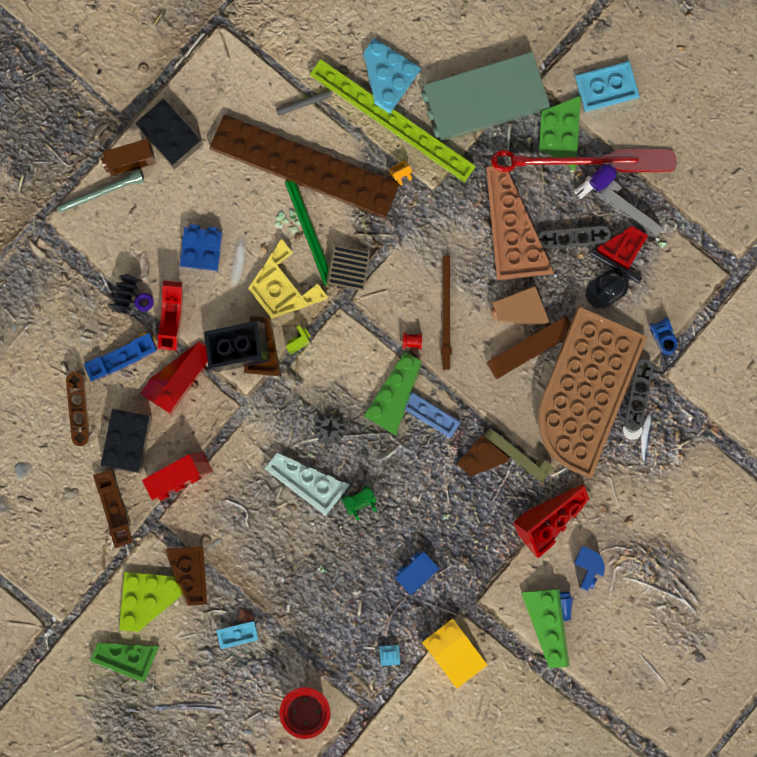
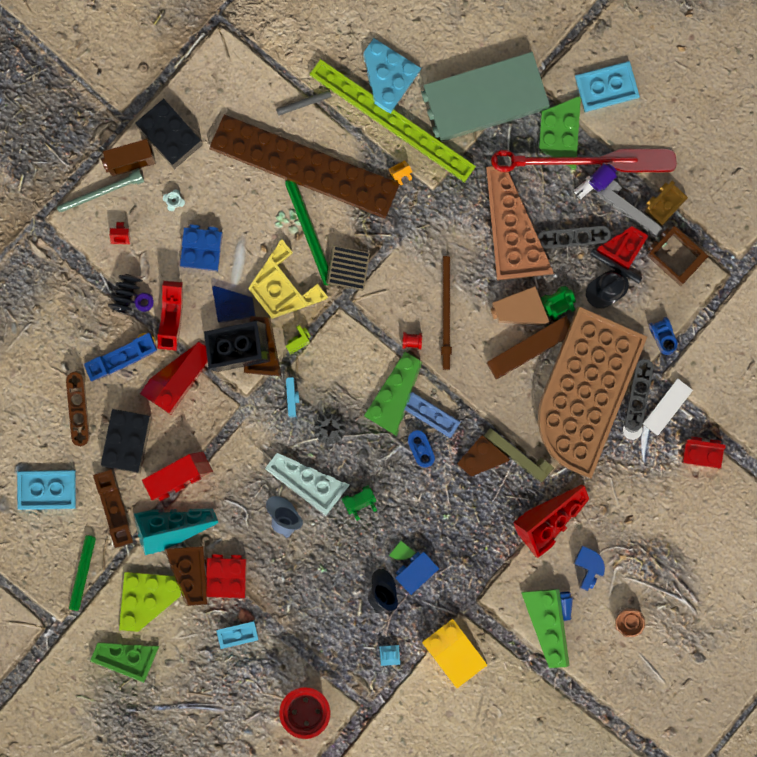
none -> medium azure tile [17,470,76,510]
none -> green axle [69,535,96,611]
none -> red tile [109,222,130,245]
none -> teal wedge [134,508,218,555]
none -> light aqua plate [163,189,185,211]
none -> red plate [206,554,247,598]
none -> clear blue wing [212,286,256,323]
none -> sand blue piece [266,496,303,538]
none -> medium azure plate [286,377,299,418]
none -> black piece [368,569,398,613]
none -> bright green tile [389,541,416,560]
none -> blue plate [408,431,435,468]
none -> green piece [541,286,576,321]
none -> nougat hair [615,608,645,637]
none -> white tile [643,379,693,436]
none -> pearl gold bracket [645,180,688,226]
none -> reddish brown window [647,226,709,287]
none -> red bracket [682,437,726,469]

